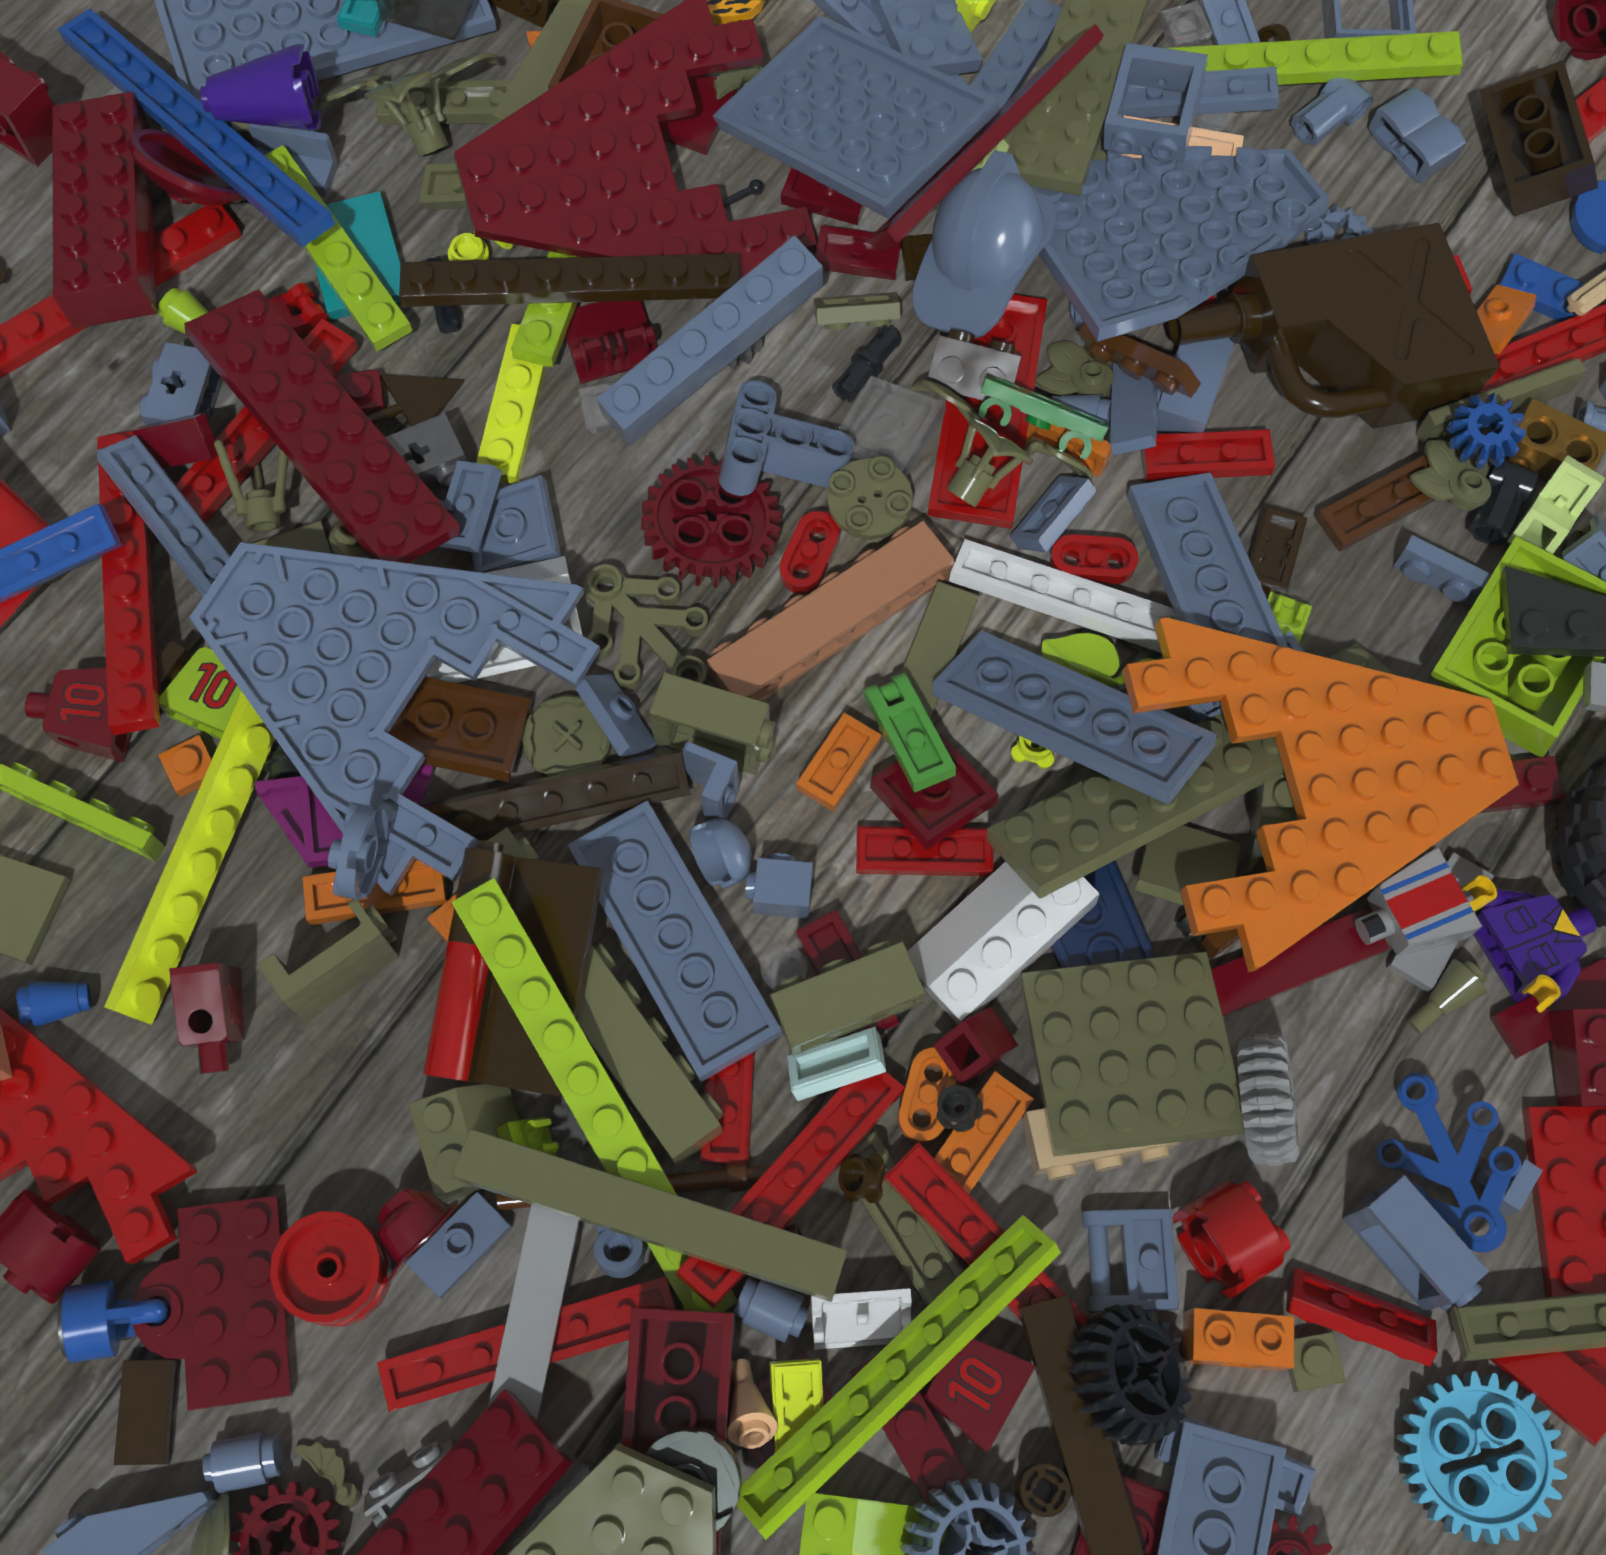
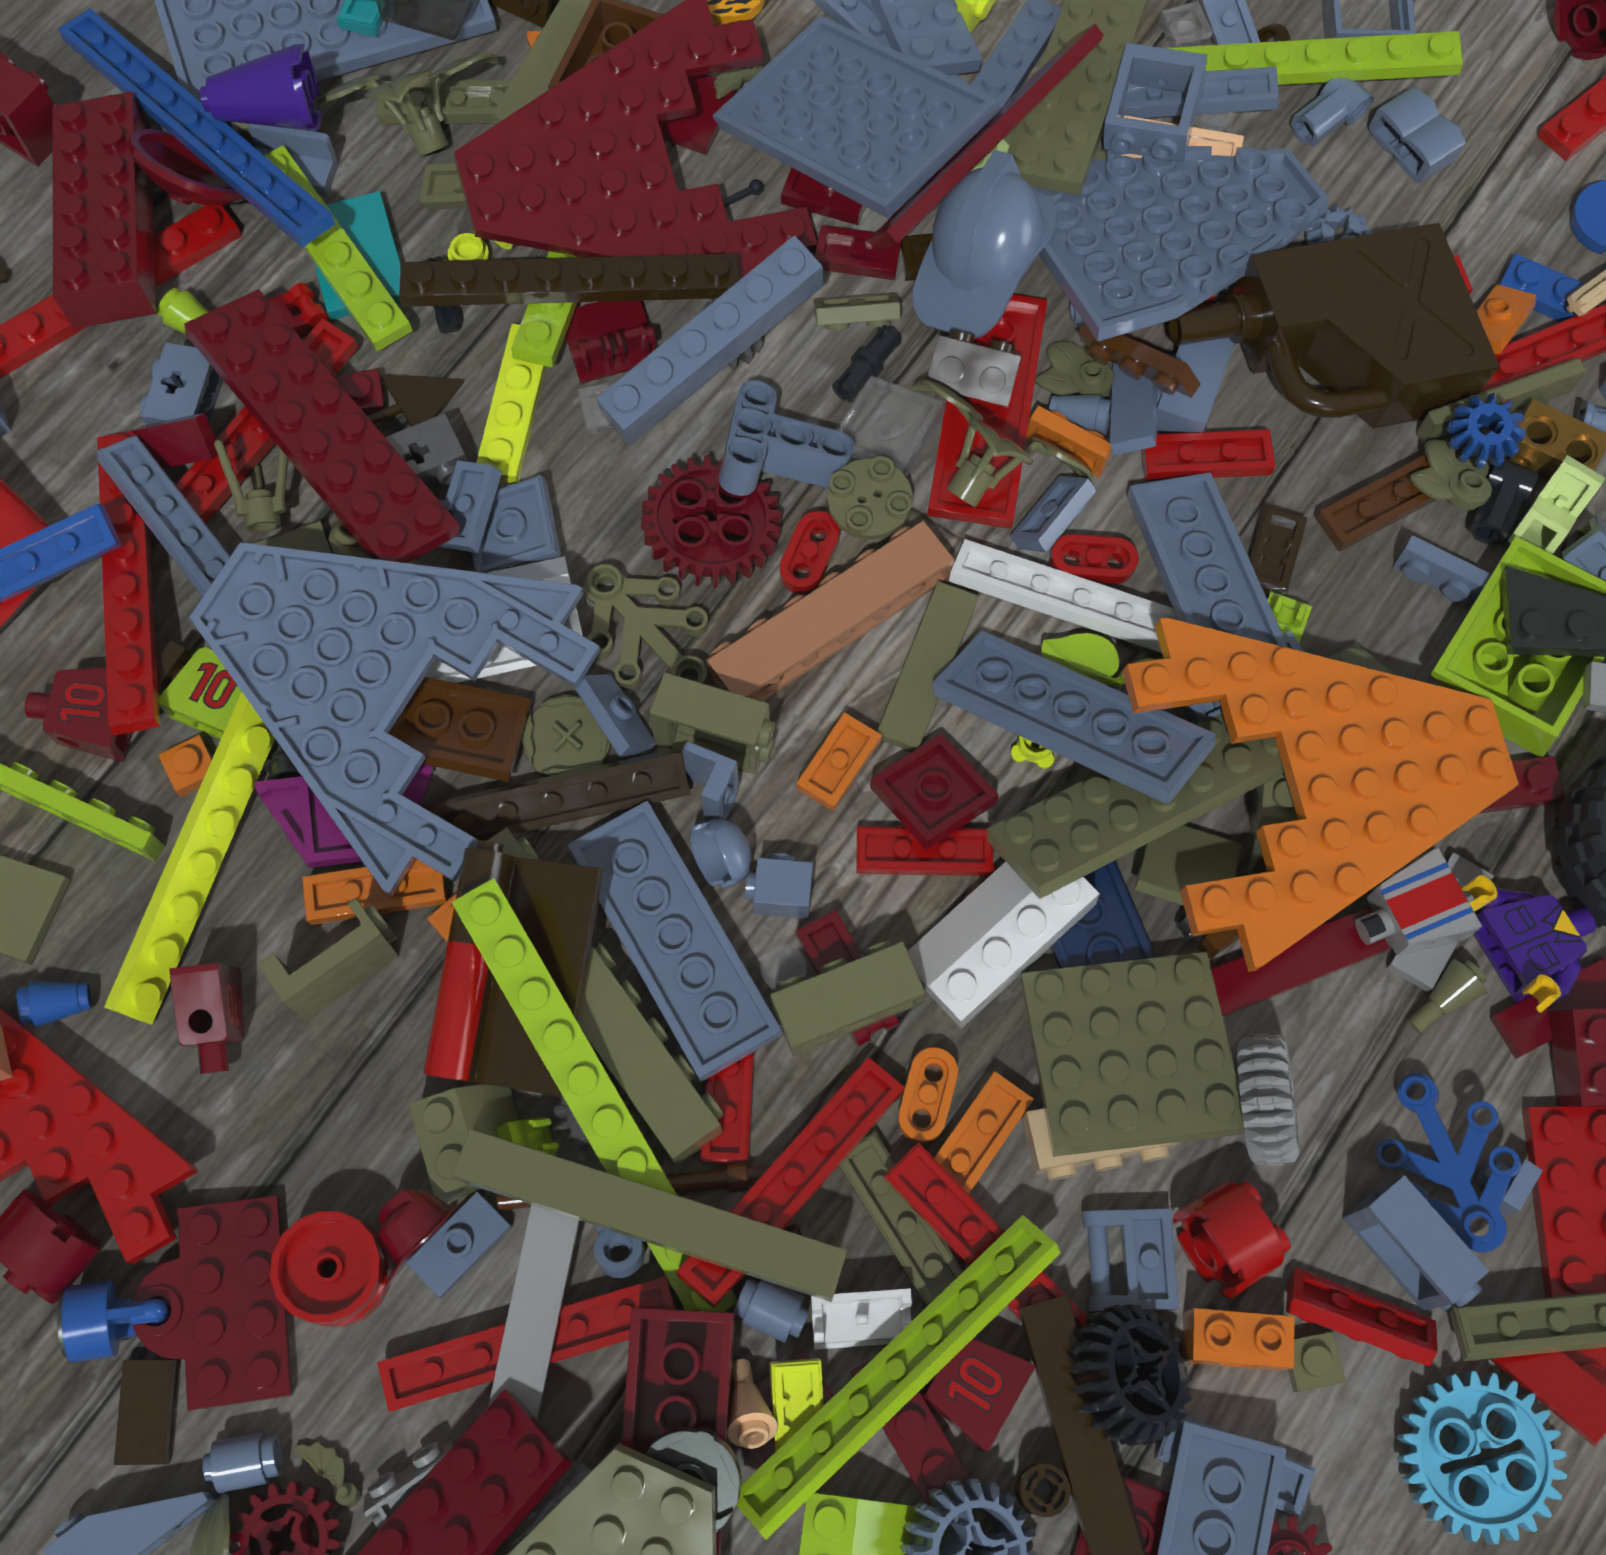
sand blue plate [328,802,388,901] -> none
light aqua tile [787,1027,886,1101] -> none
dark brown plate [839,1153,885,1203] -> none
bright green plate [862,672,956,793] -> none
dark red brick [933,1007,1019,1085] -> none
pearl dark grey plate [937,1085,983,1132] -> none
plate [979,373,1108,460] -> none
dark brown brick [1480,60,1598,217] -> none

